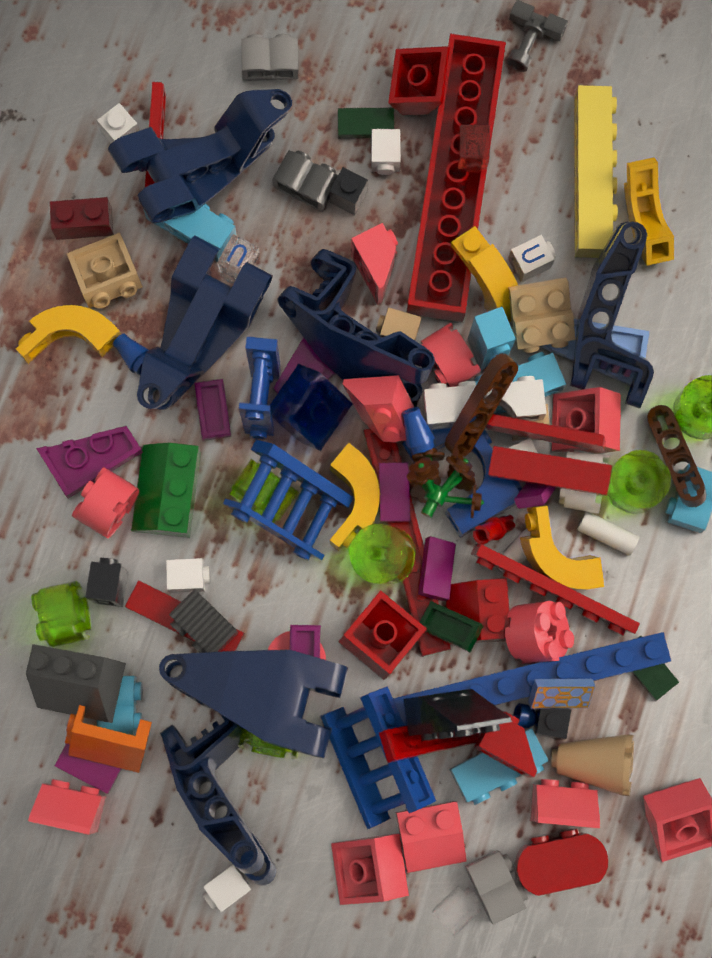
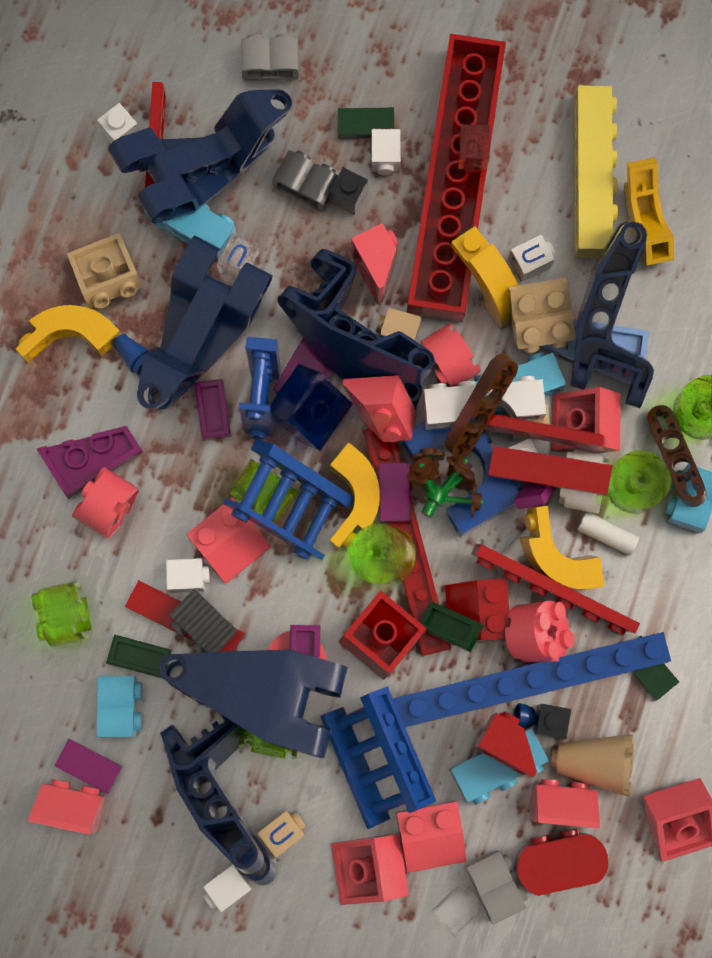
dark grey slope [26,644,126,723] -> none
dark red brick [50,197,114,240] -> none
orange panel [65,705,152,773] -> none
black brick [85,557,128,607] -> none
green slope [131,442,201,538] -> none
red tile [379,726,480,763] -> none
red slope [388,46,450,115] -> none
blue cone [402,407,435,454] -> none
black slope [403,689,512,741] -> none
magenta tile [418,536,456,601] -> none
medium azure brick [467,307,516,370] -> none
red axle [473,514,516,545] -> none
dark grey bar [507,0,568,72] -> none
medium blue tile [528,679,595,709] -> none
none -> dark green tile [106,634,173,679]
none -> coral slope [186,497,271,584]
none -> tan brick [257,810,306,858]

